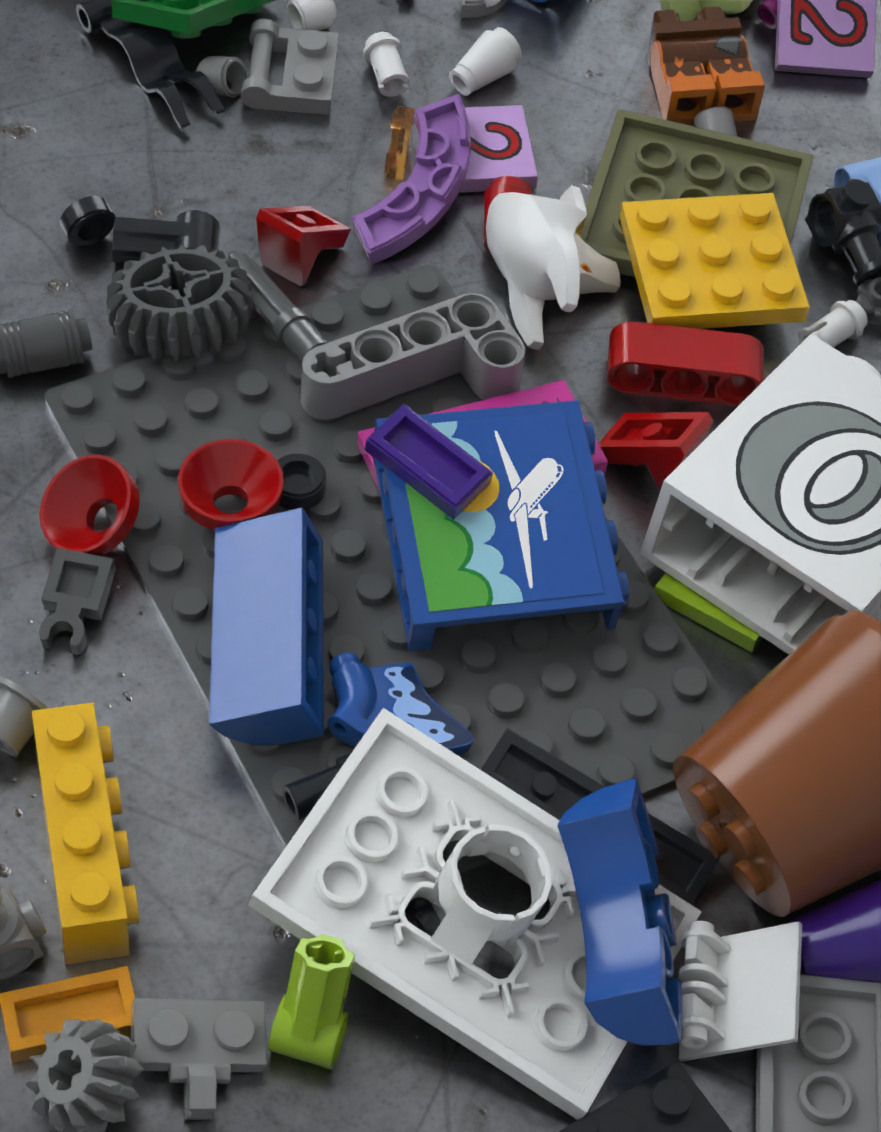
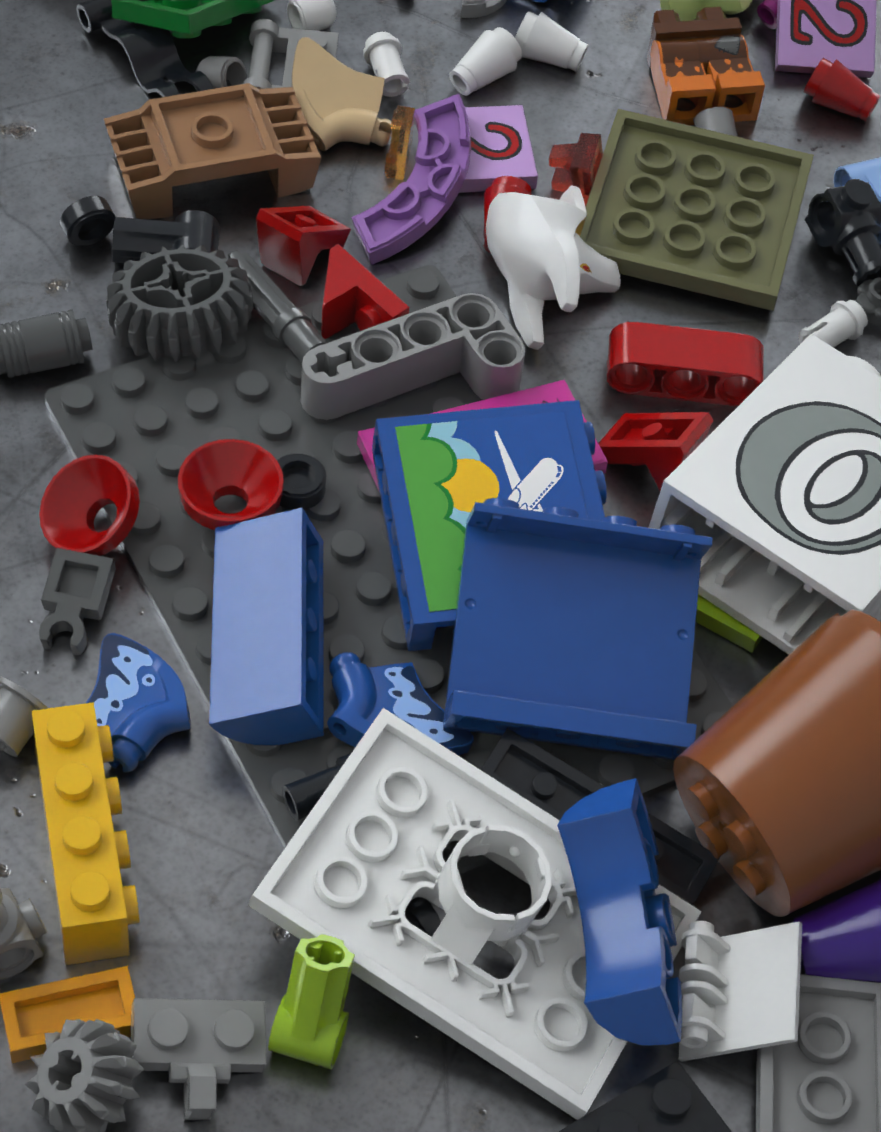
dark purple tile [364,404,493,520] -> none
yellow plate [619,193,810,329] -> none
none -> blue arm [86,633,191,772]
none -> medium nougat plate [104,83,321,219]
none -> tan arm [292,37,393,151]
none -> red slope [321,244,409,339]
none -> blue panel [443,498,713,760]
none -> white cone [515,11,588,72]
none -> clear red tile [549,133,603,206]
none -> red cone [803,58,881,122]

